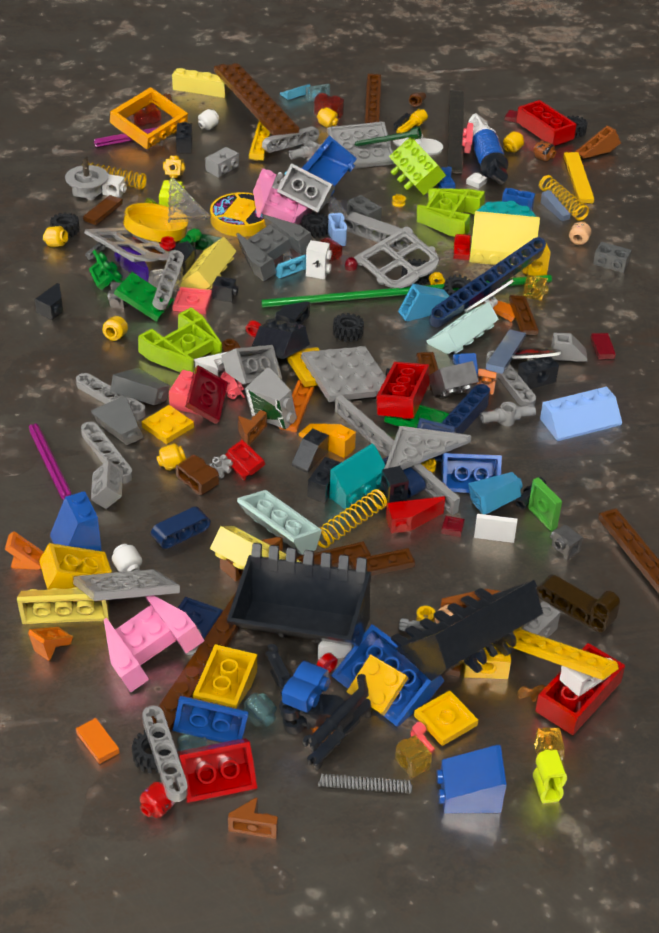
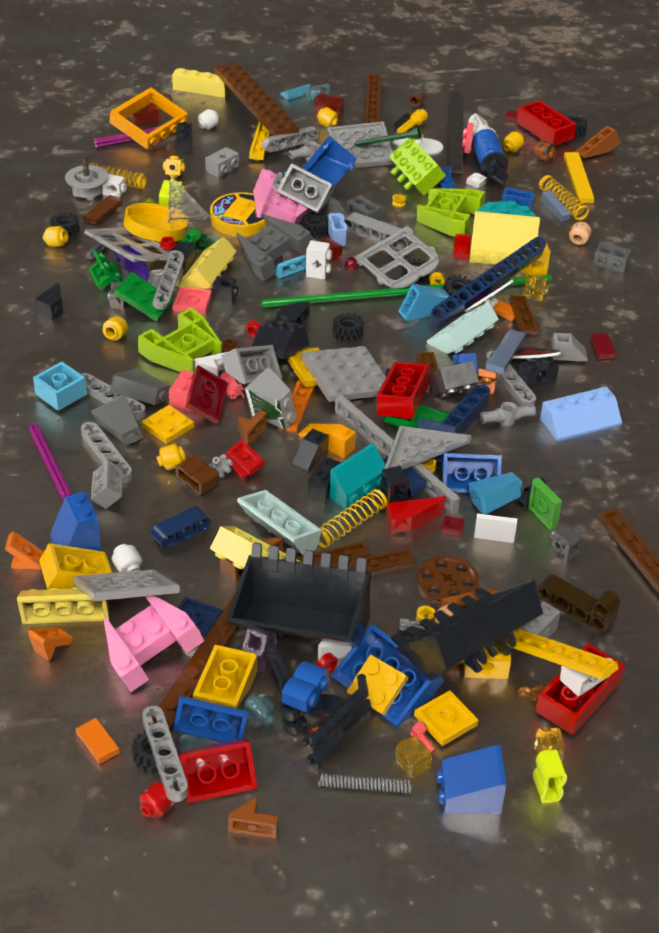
none -> medium azure brick [33,362,87,411]
none -> clear purple brick [242,625,277,673]
none -> reddish brown wedge [417,555,479,606]

